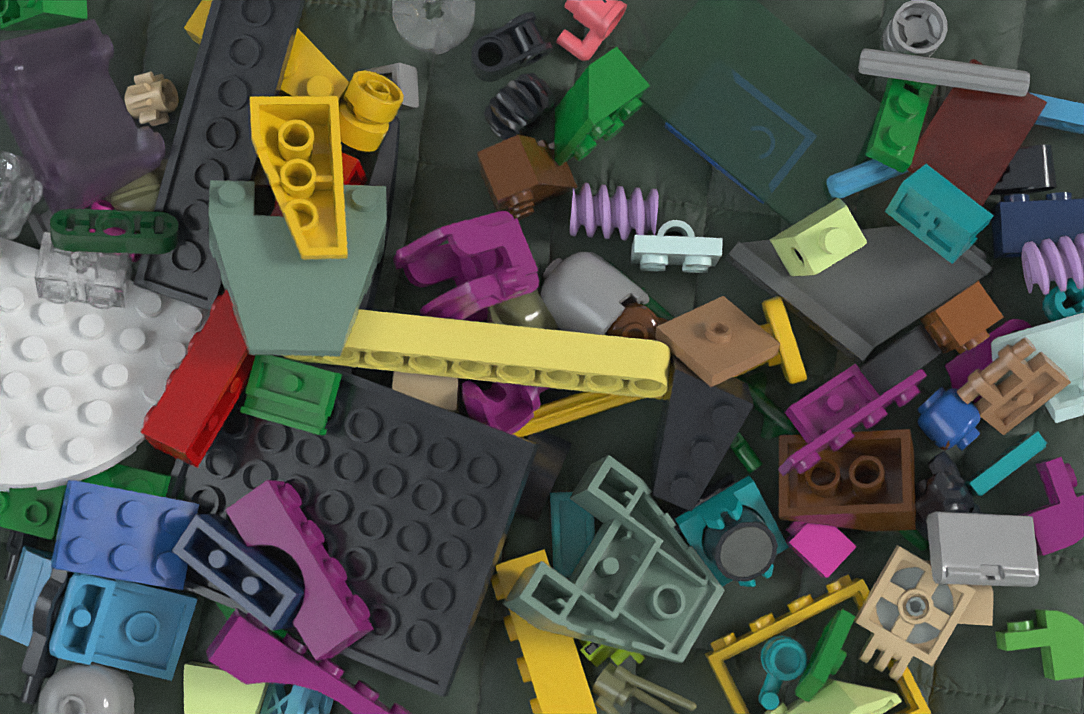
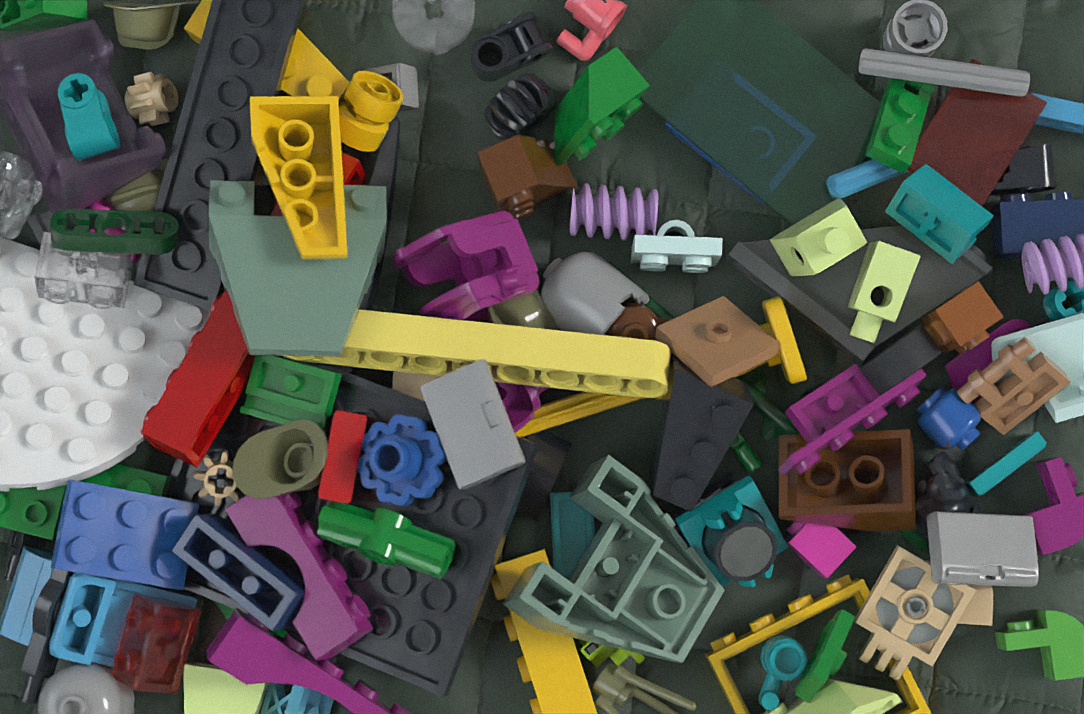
none -> teal piece [58,73,120,161]
none -> olive piece [103,0,202,50]
none -> clear red bracket [112,594,201,694]
none -> tan gear [194,450,240,507]
none -> olive piece [233,419,328,499]
none -> green piece [317,501,455,579]
none -> red slope [318,410,367,504]
none -> blue plant [357,414,447,506]
none -> light grey piece [420,359,526,490]
none -> yellowish green torso [848,241,920,343]

